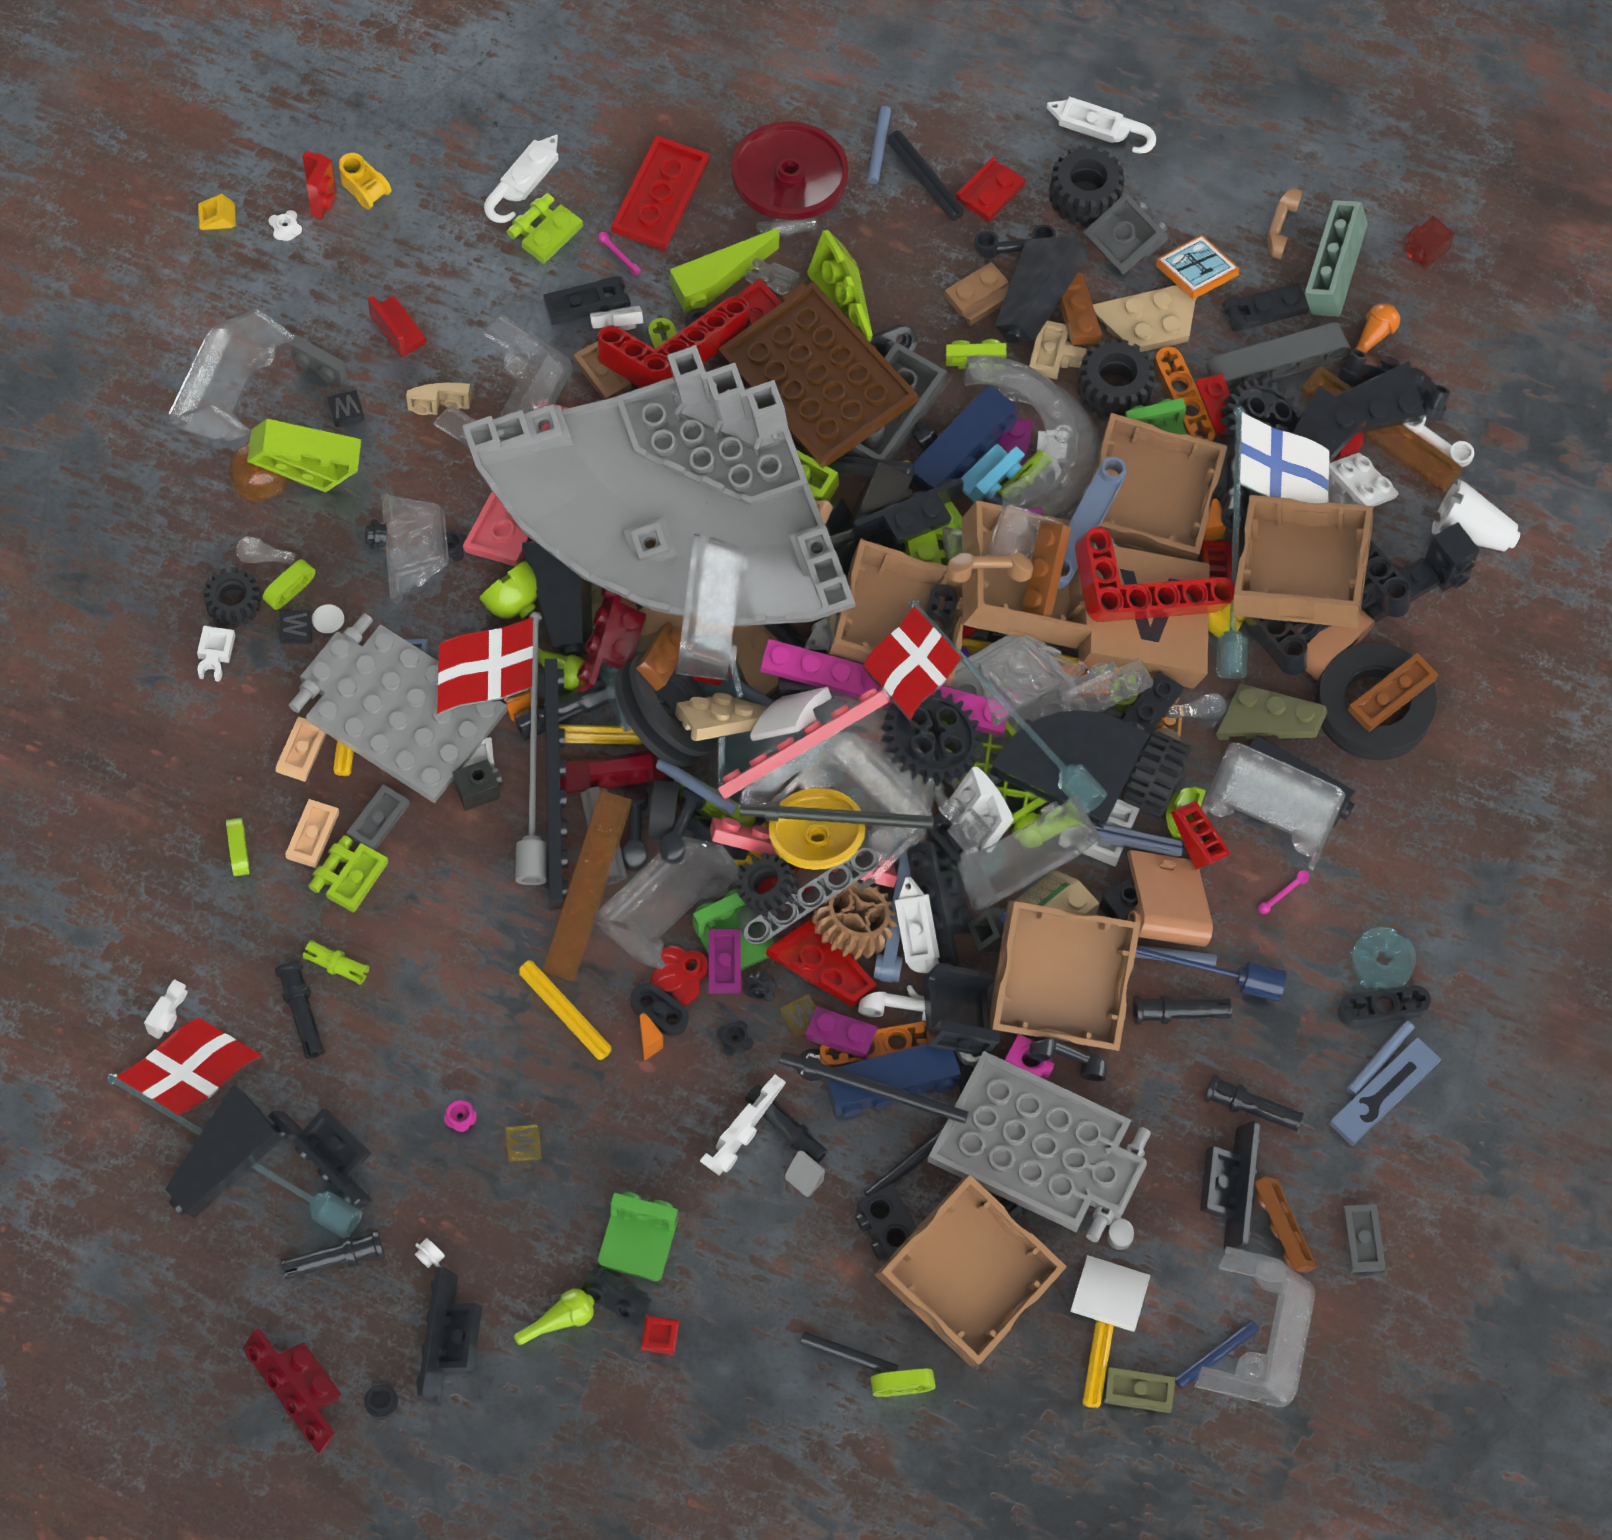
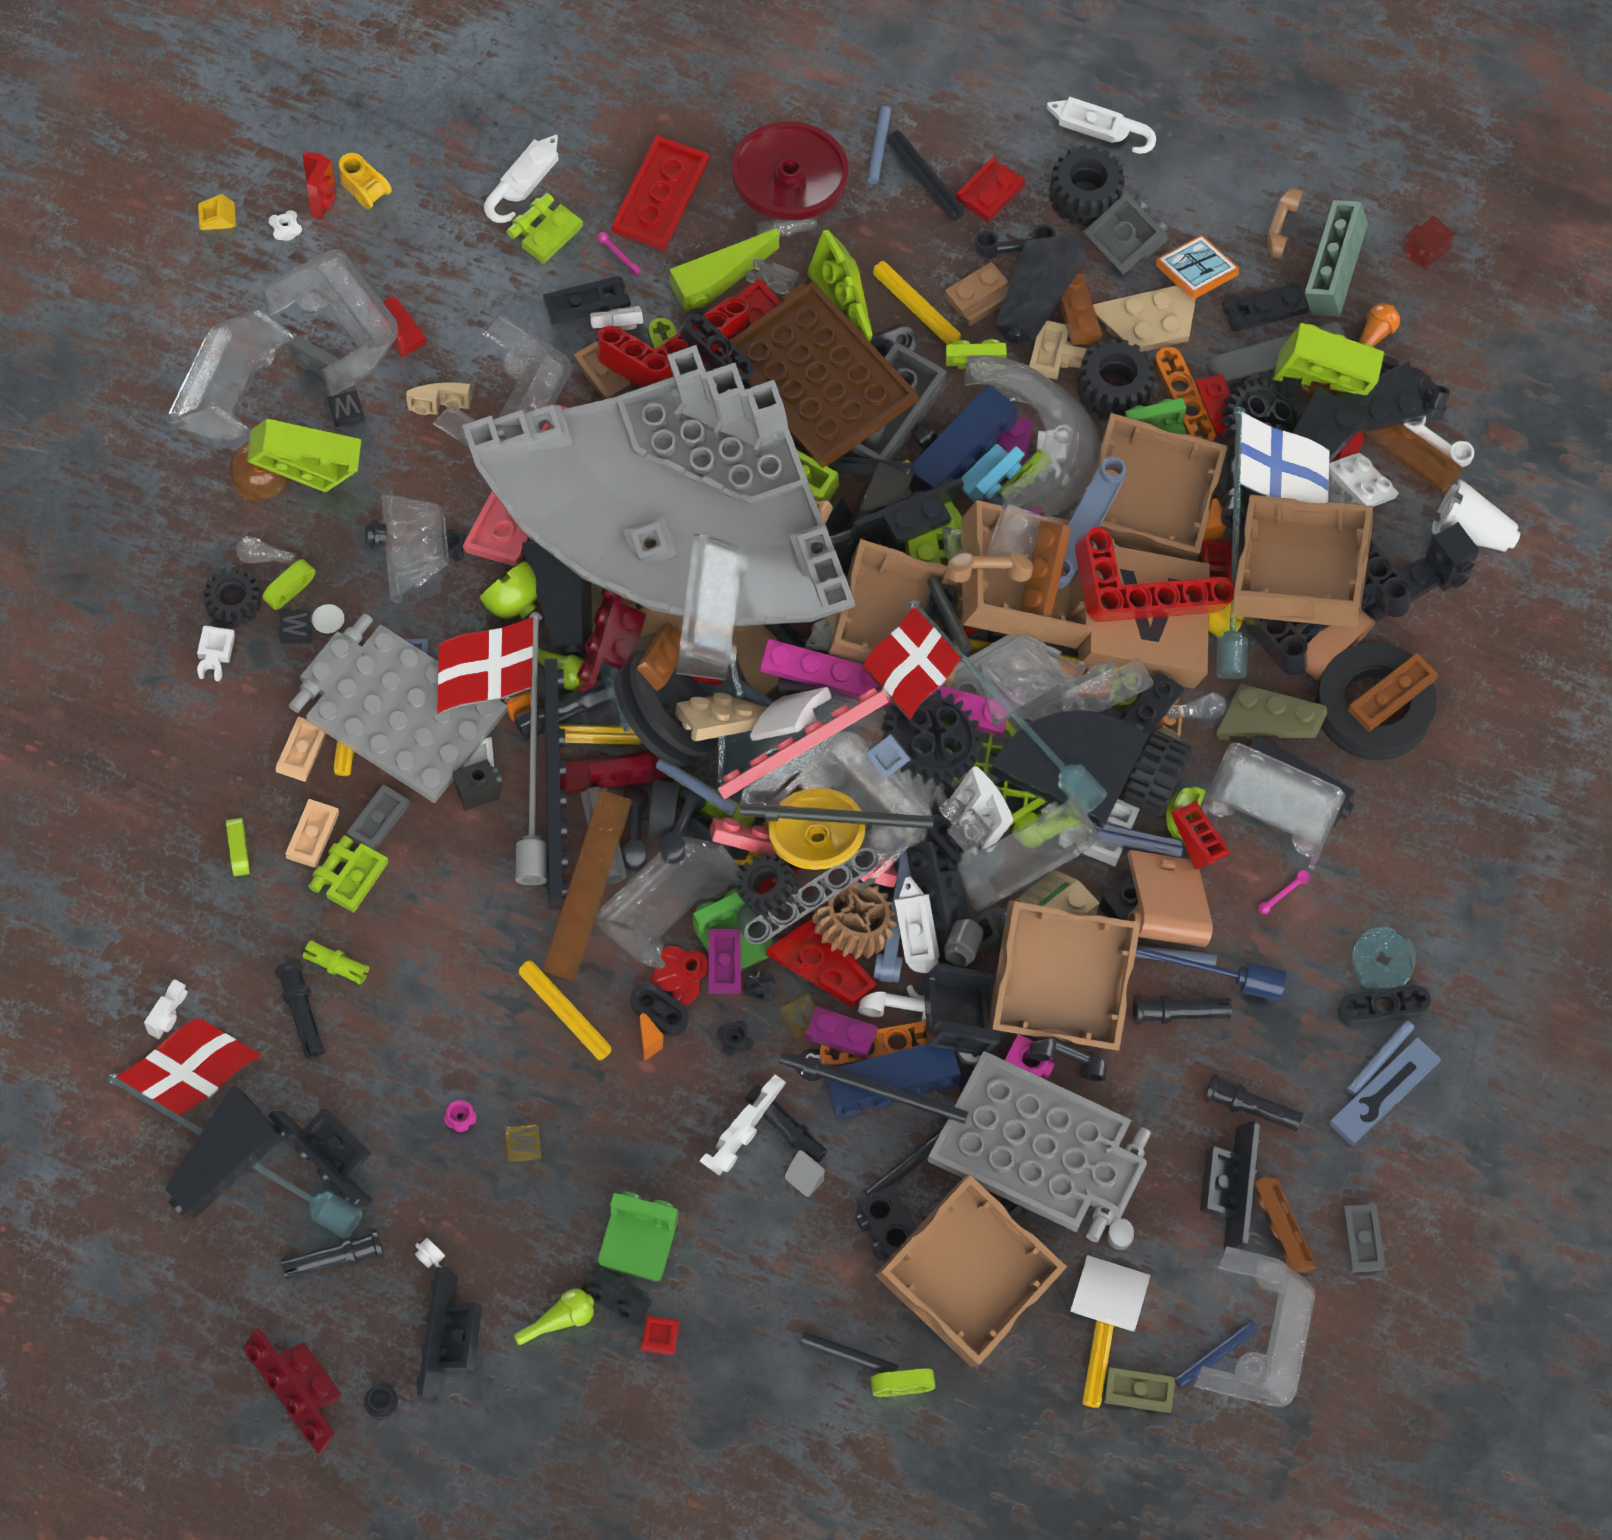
none -> clear windscreen [262,249,398,396]
none -> black beam [680,314,754,385]
none -> sand blue tile [866,734,911,779]
none -> yellow axle [873,261,961,345]
none -> pearl dark grey bar [927,576,972,653]
none -> dark grey brick [944,919,984,967]
none -> lime wedge [1273,323,1384,395]

